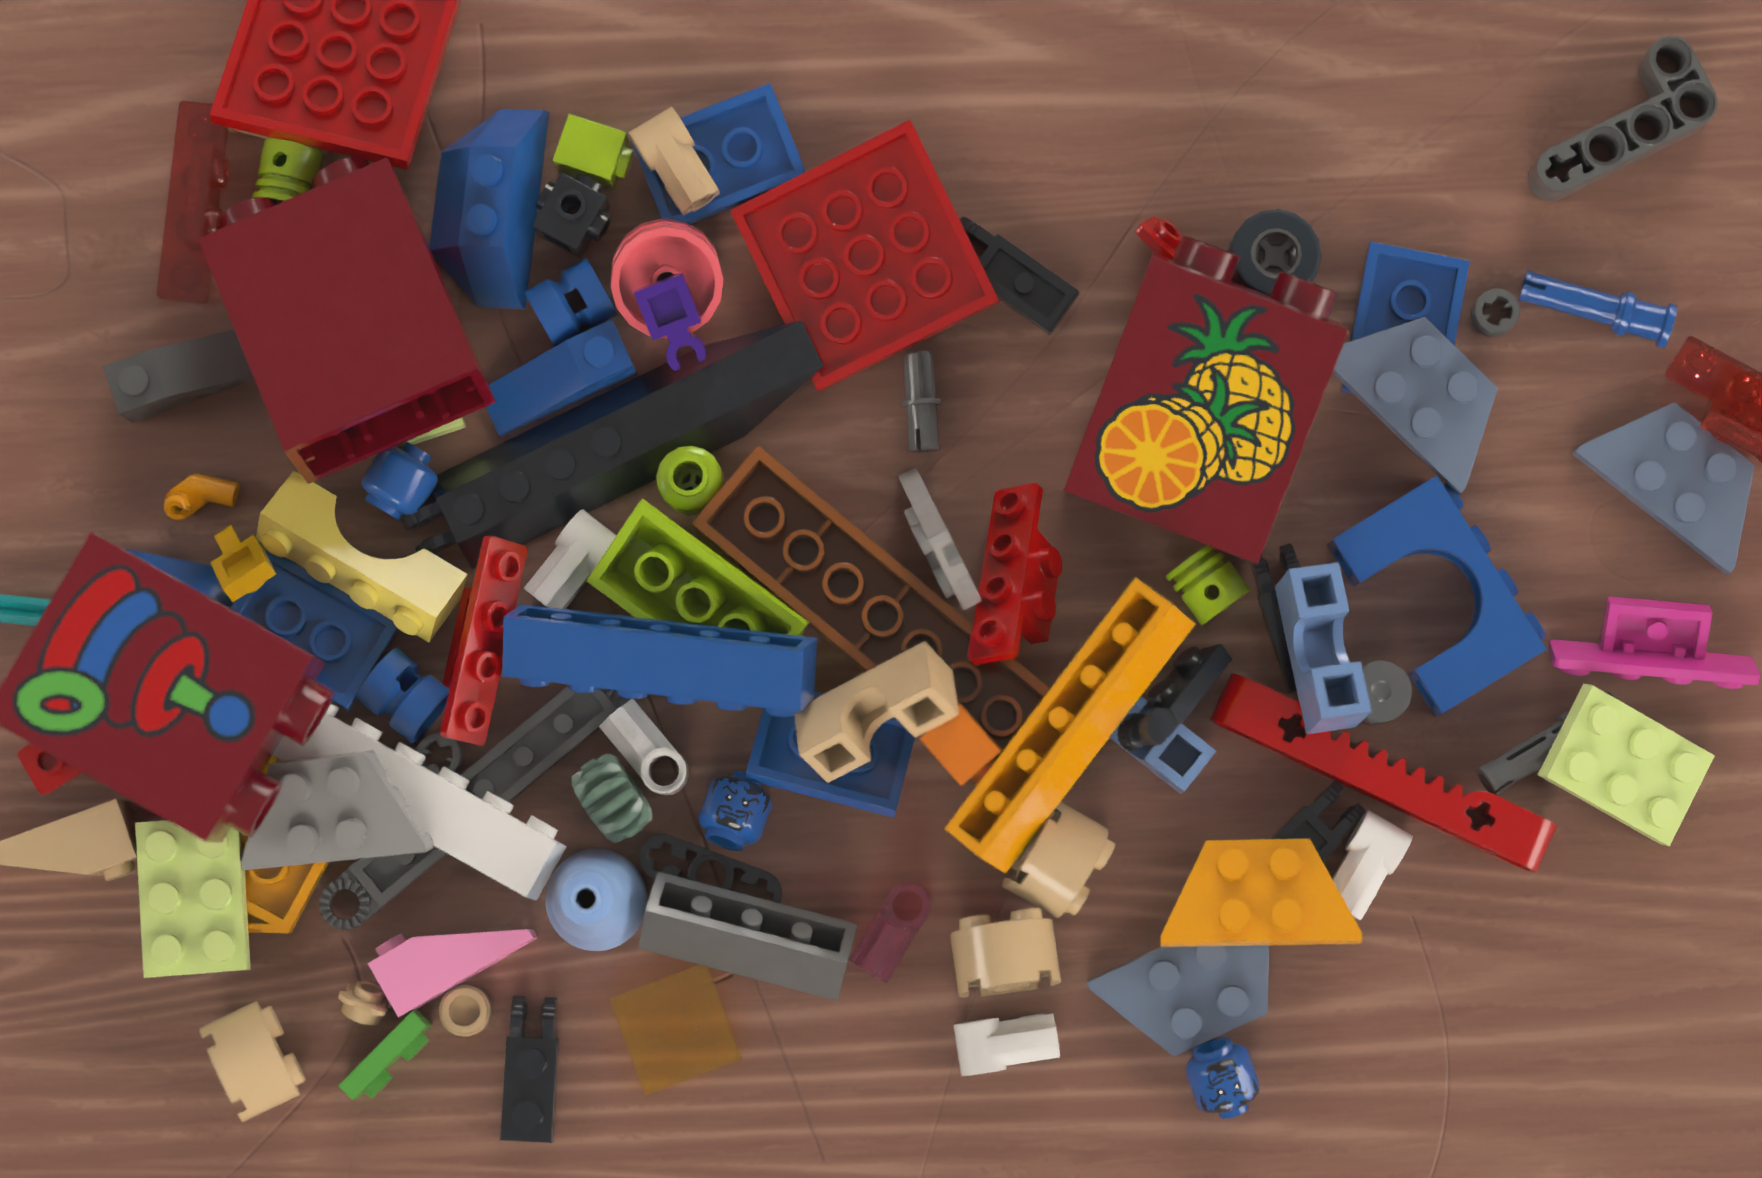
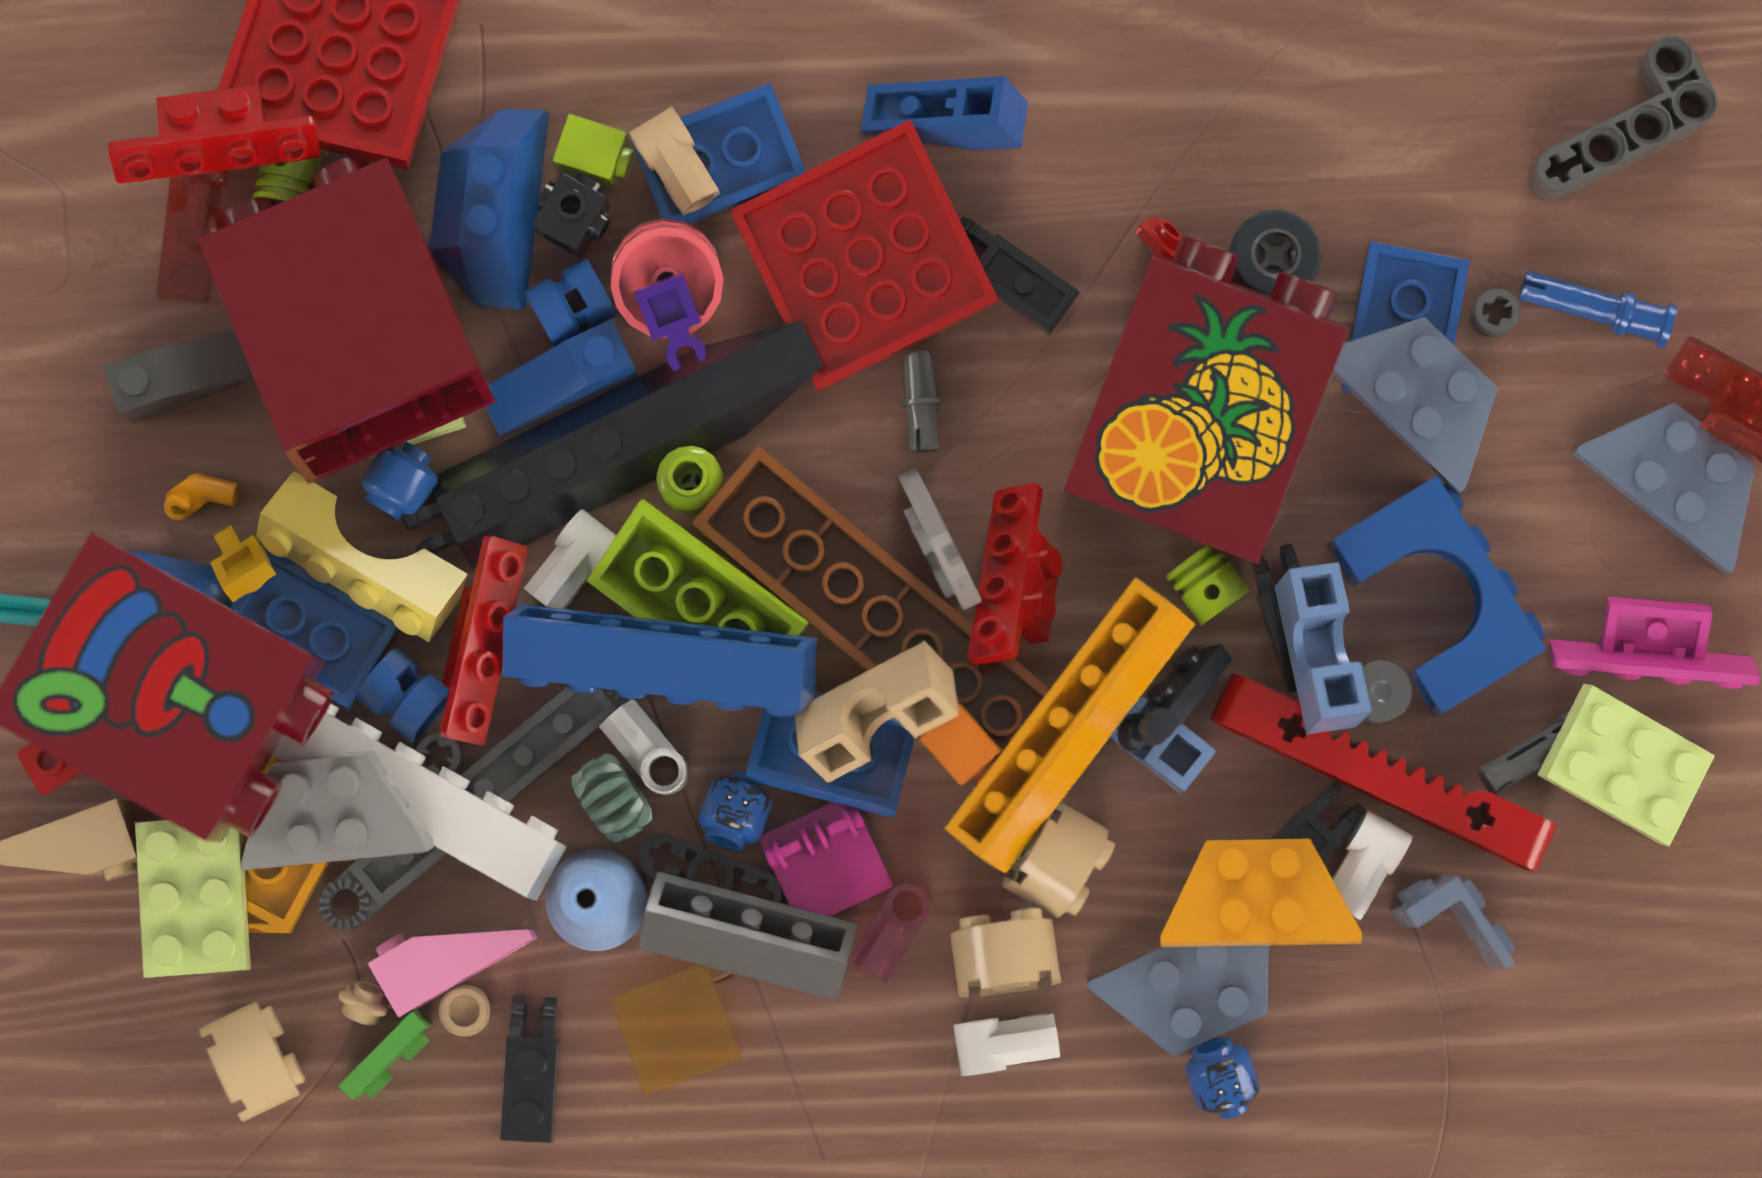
none -> red bracket [108,85,321,184]
none -> dark pink hinge [759,802,894,917]
none -> blue slope [861,76,1028,150]
none -> sand blue bracket [1390,876,1515,970]

